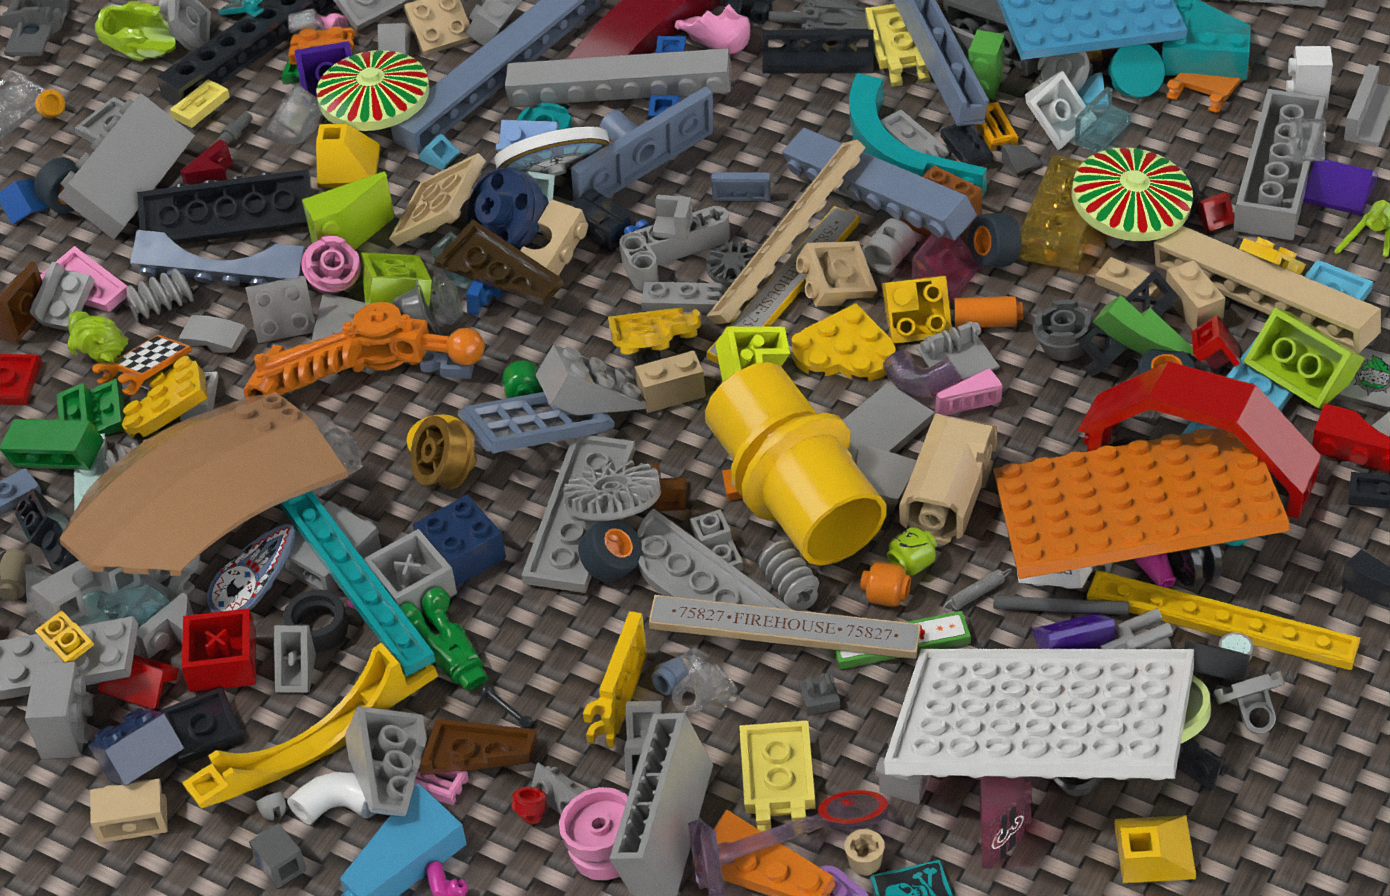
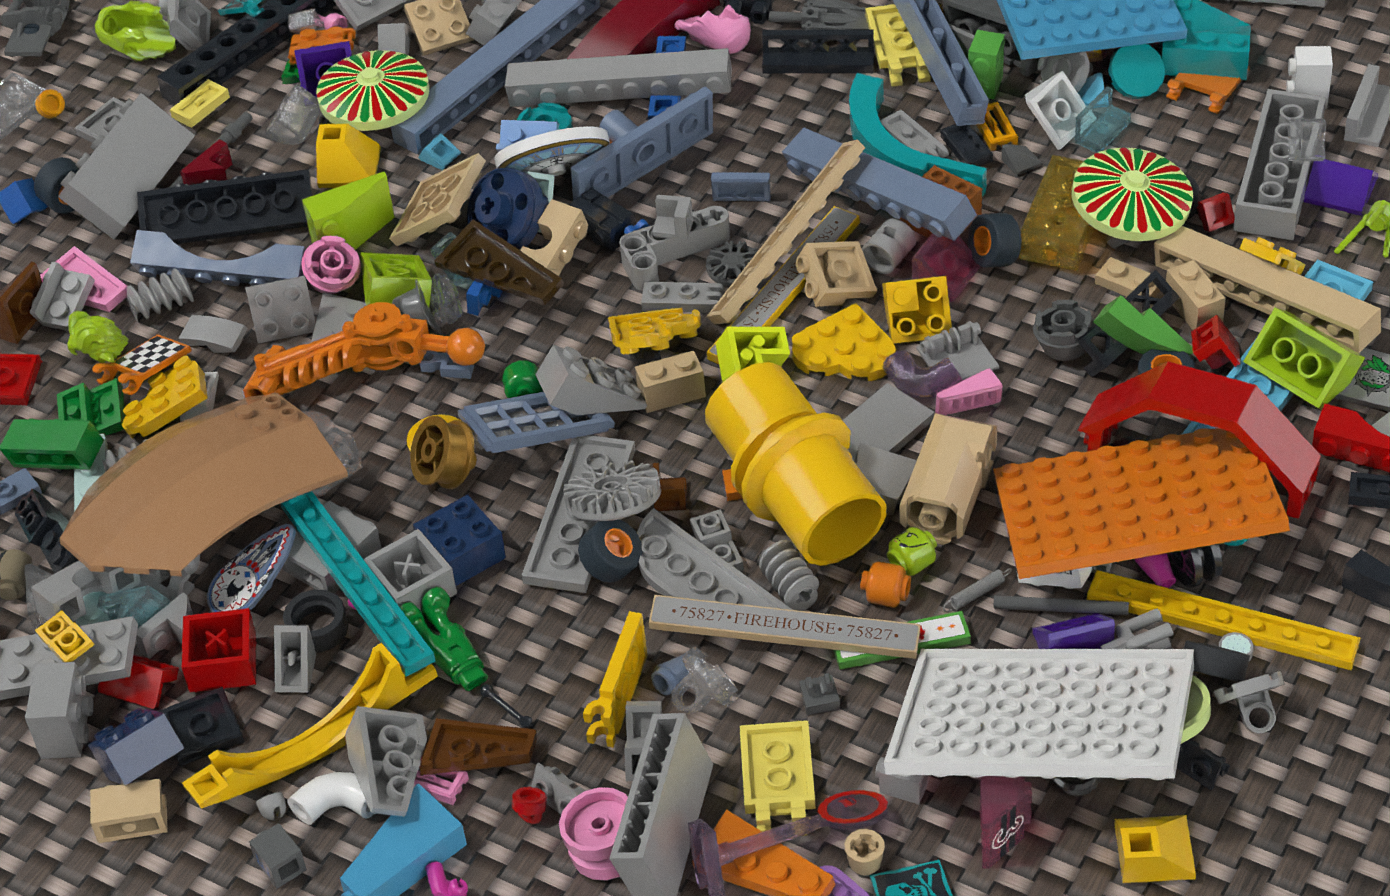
orange brick [954,296,1023,329] -> none

